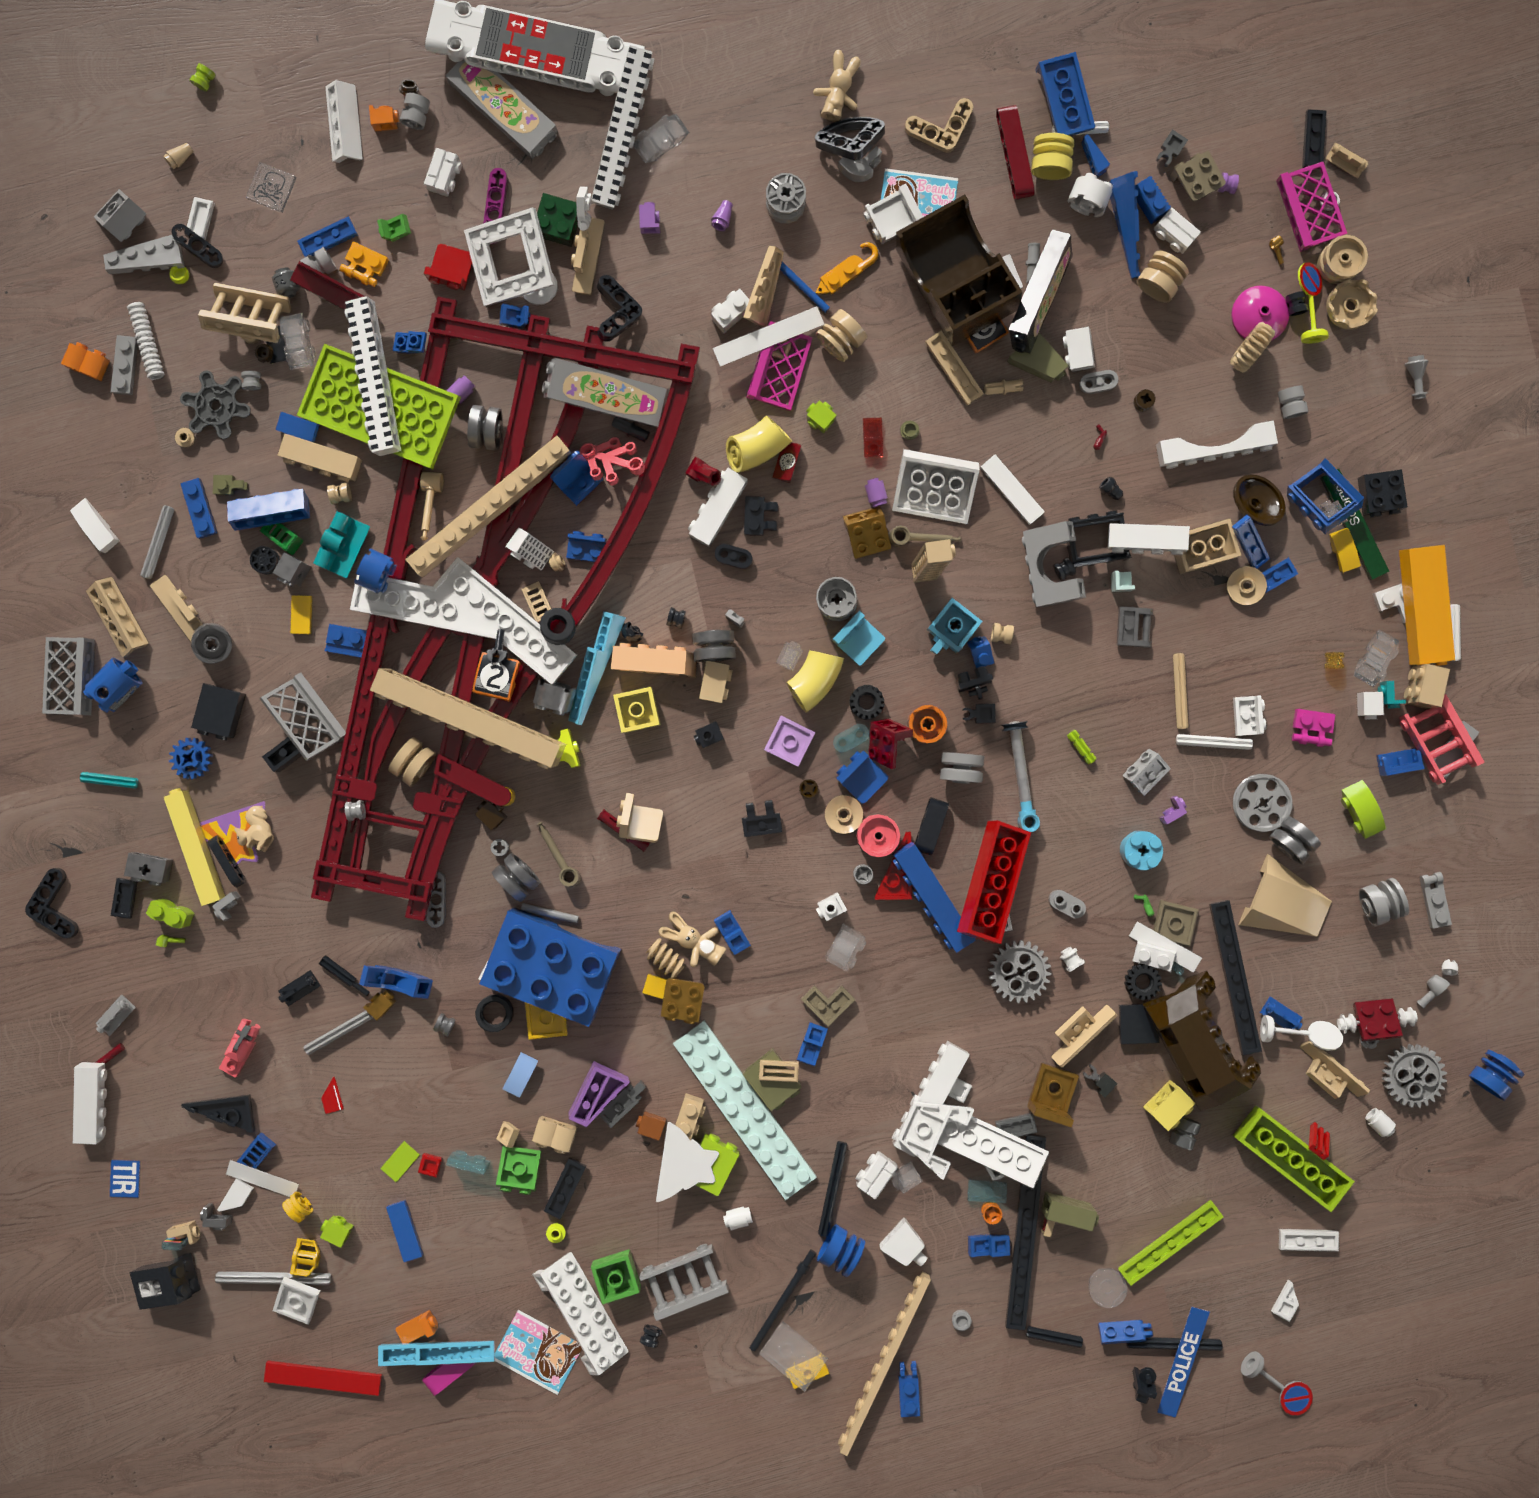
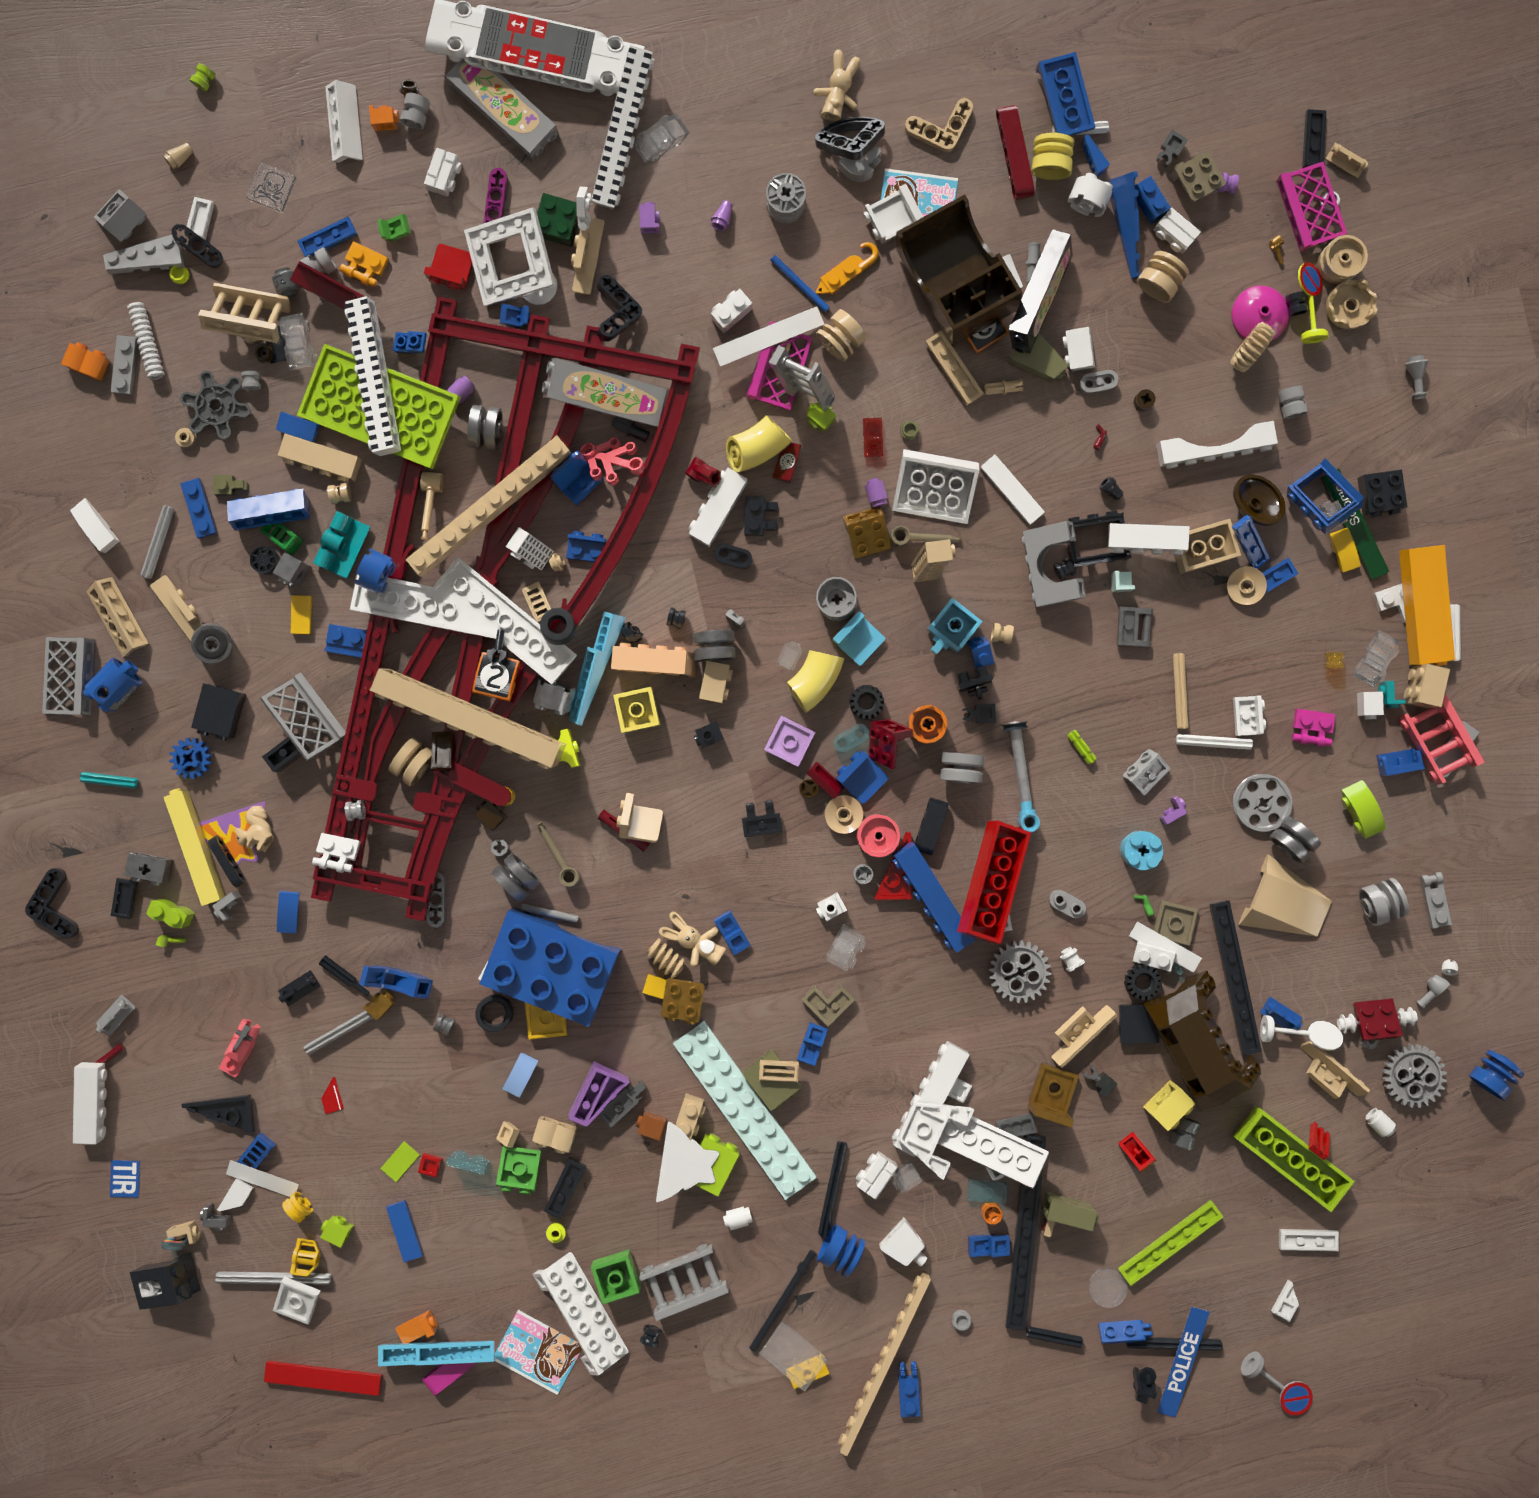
tan wing [743,246,784,327] -> none
none -> blue slope [277,891,300,933]
none -> white plate [312,833,361,873]
none -> dark brown tile [431,731,453,771]
none -> light grey fence [769,345,835,412]
none -> dark red tile [806,761,845,799]
none -> red slope [1118,1132,1157,1172]

